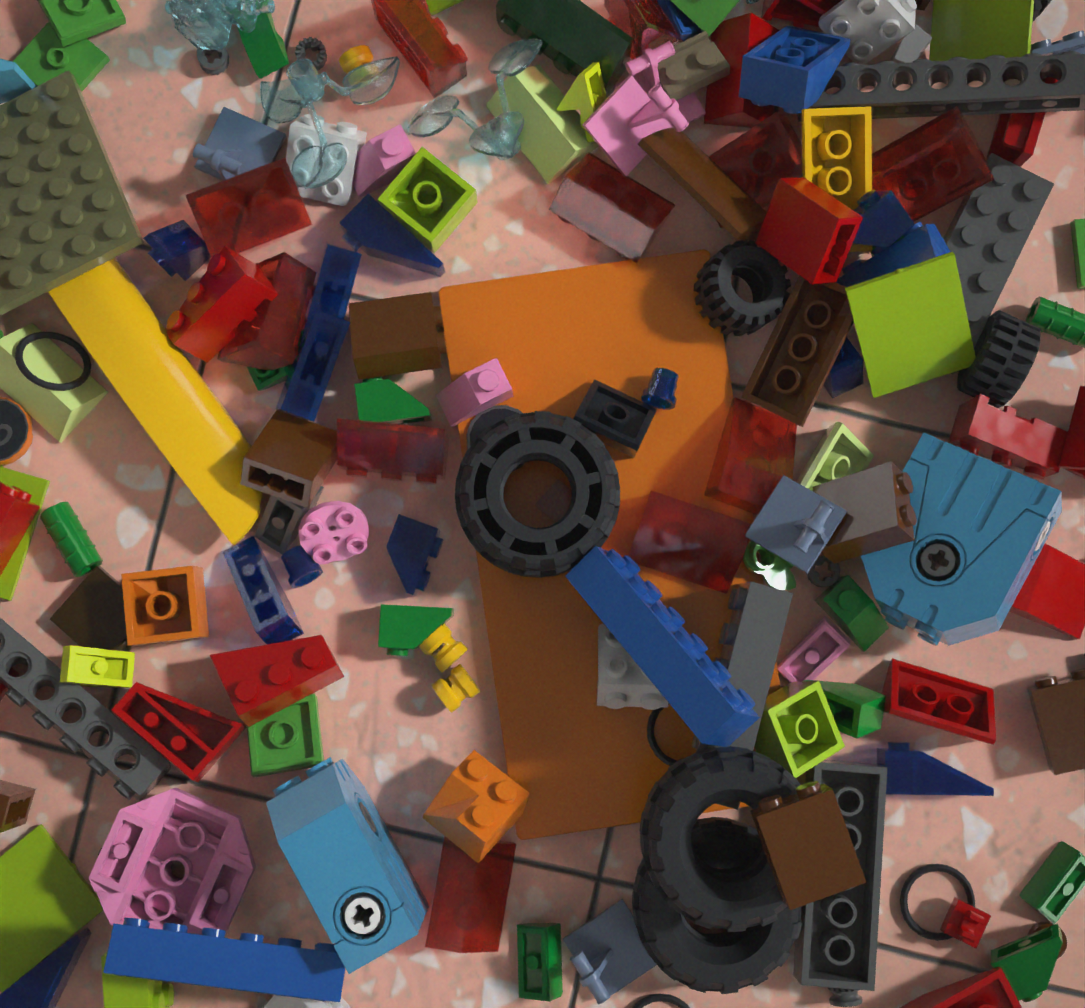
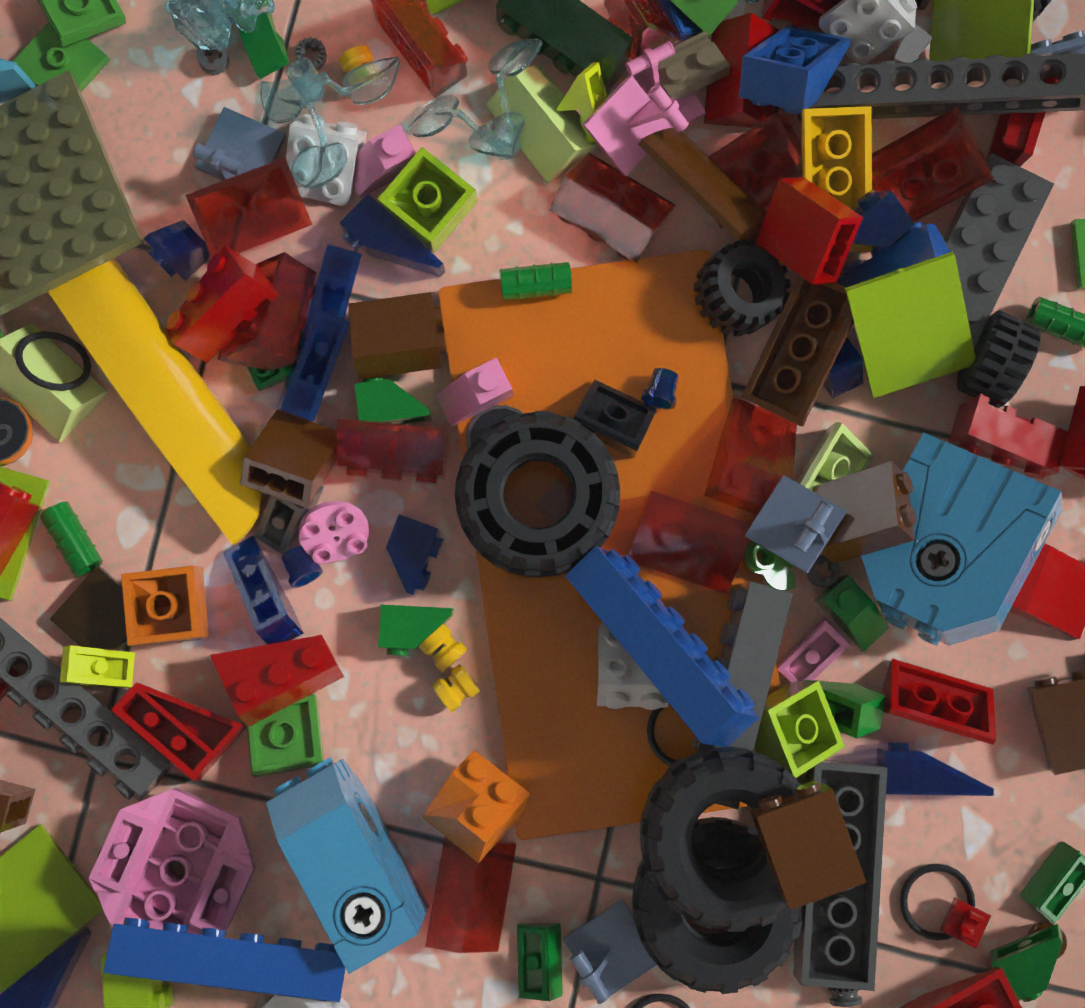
none -> green axle [499,262,572,300]

